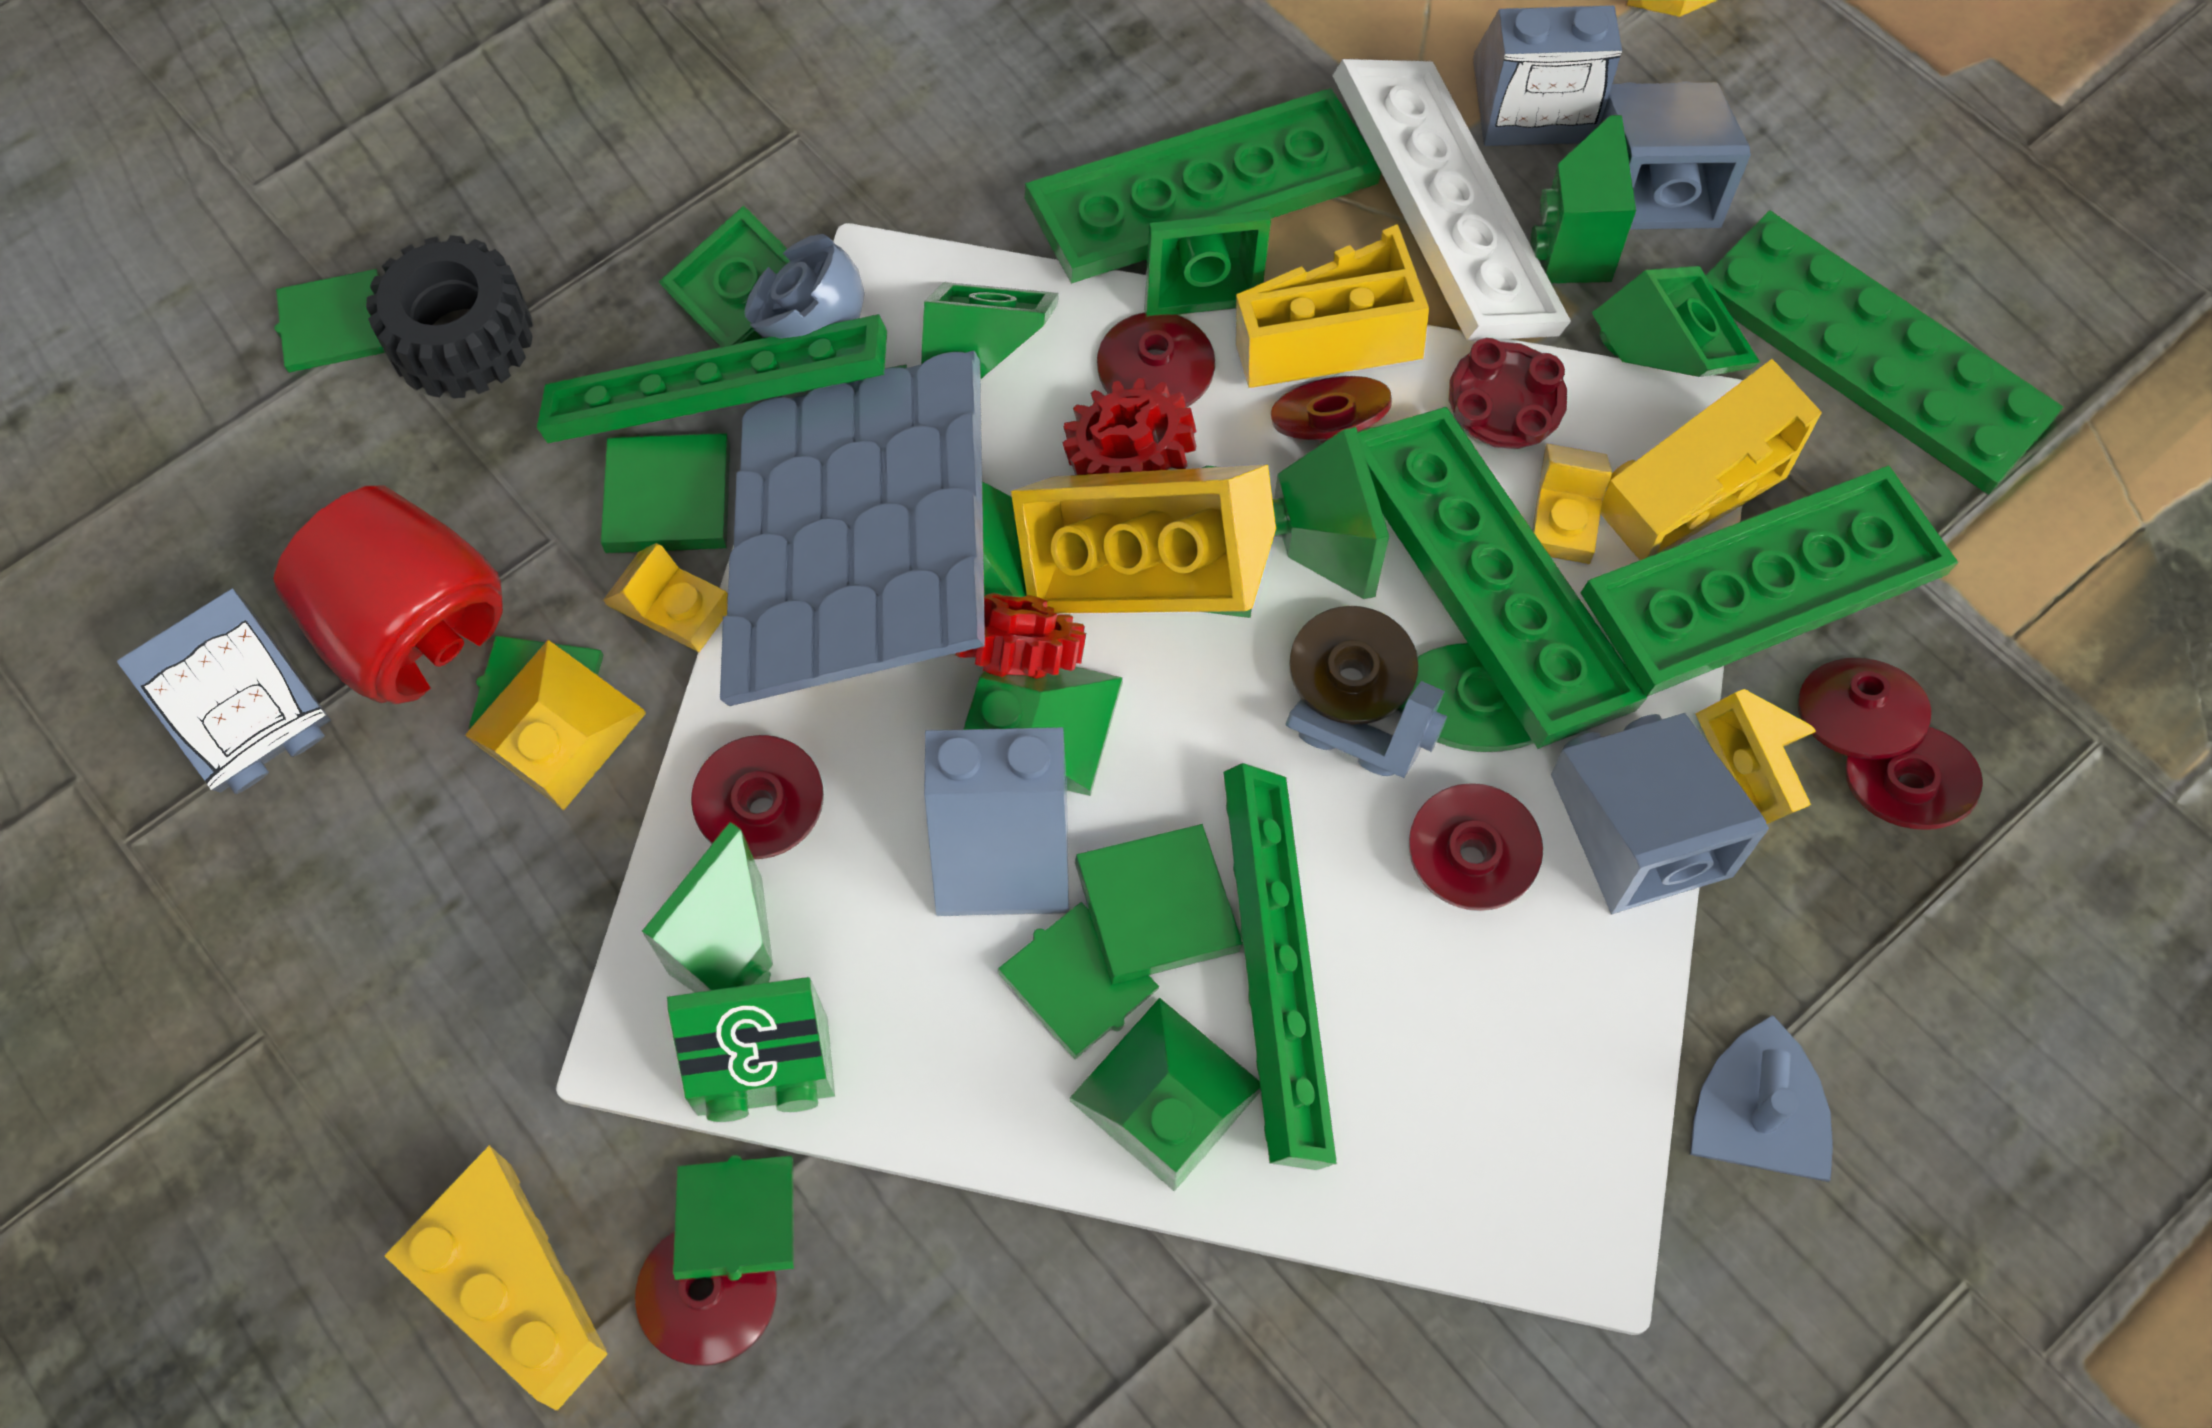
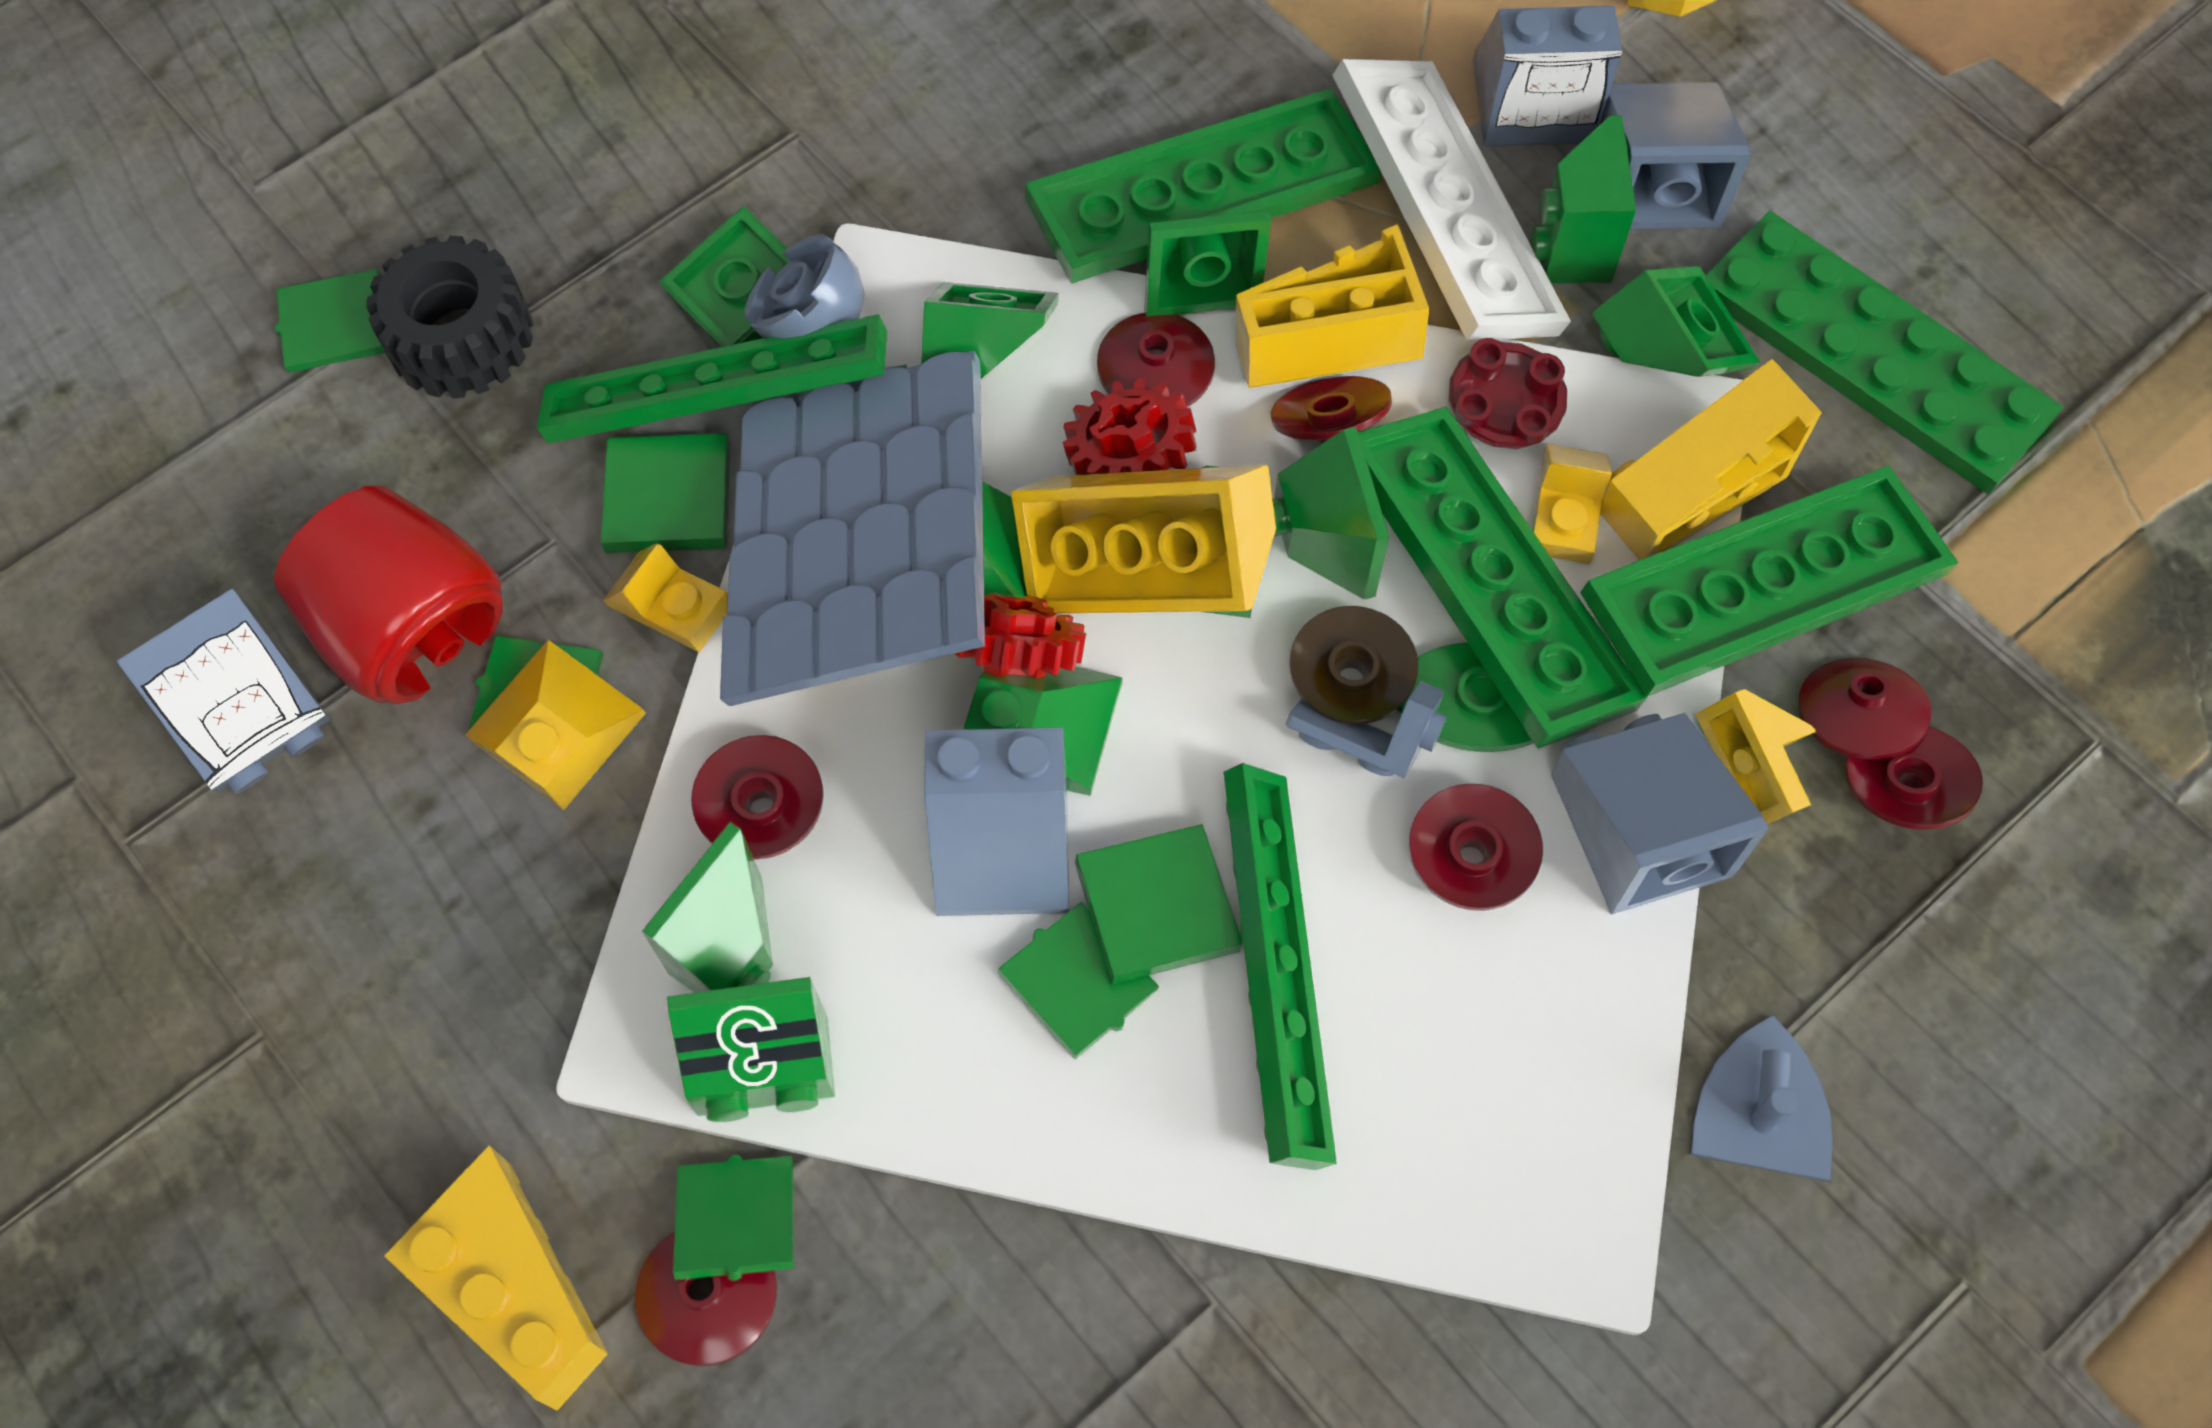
green slope [1070,997,1261,1191] -> none

